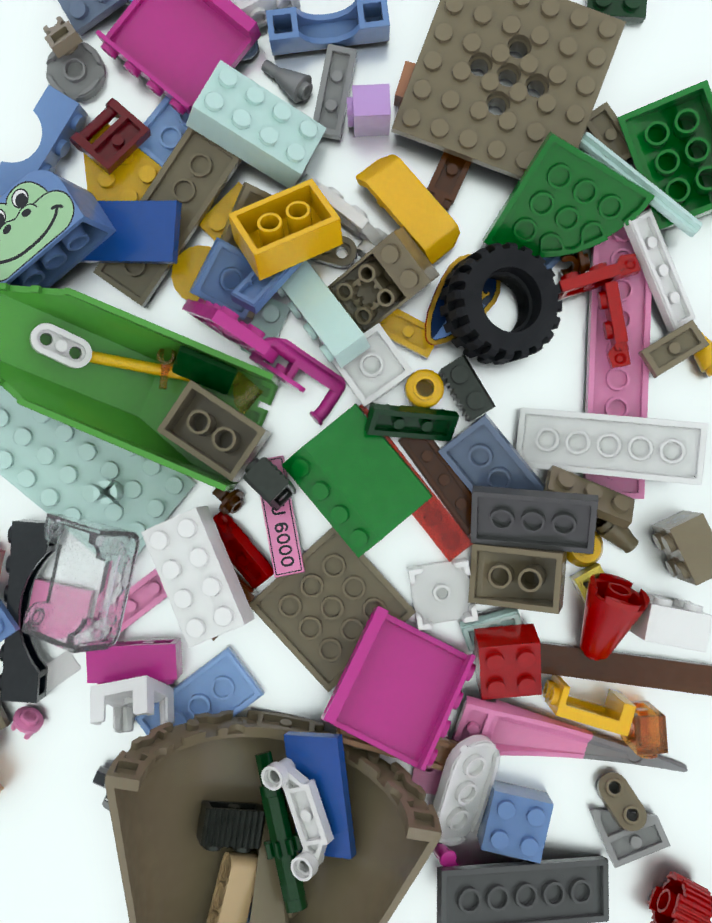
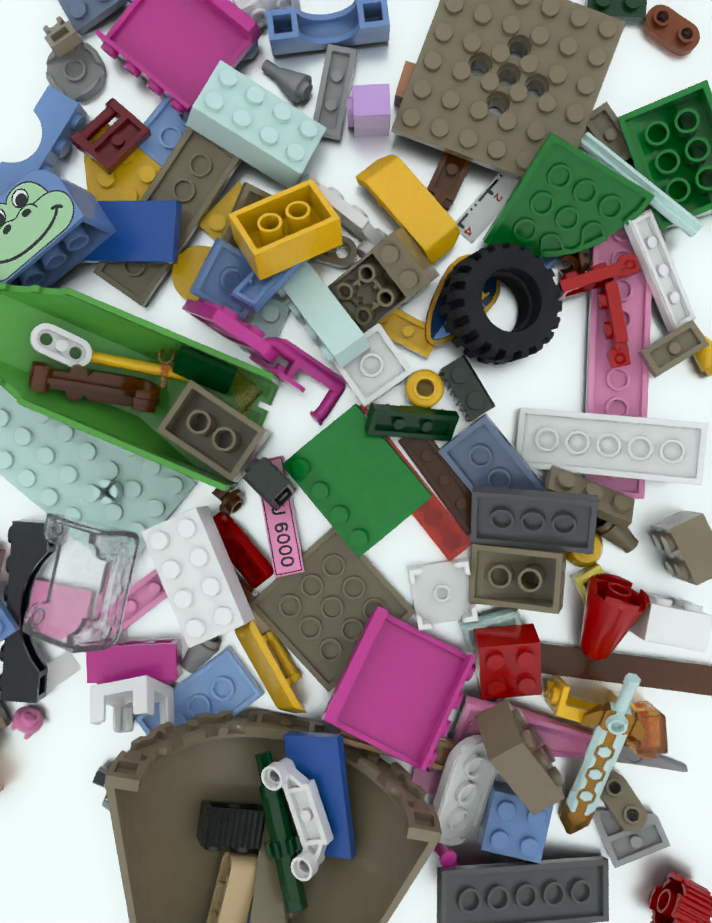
none -> reddish brown piece [28,361,160,413]
none -> light grey cone [180,636,221,673]
none -> yellow piece [235,619,307,713]
none -> white sticker [456,173,519,243]
none -> dark tan brick [475,699,565,815]
none -> sword [560,673,646,835]
none -> copper plate [643,5,700,56]

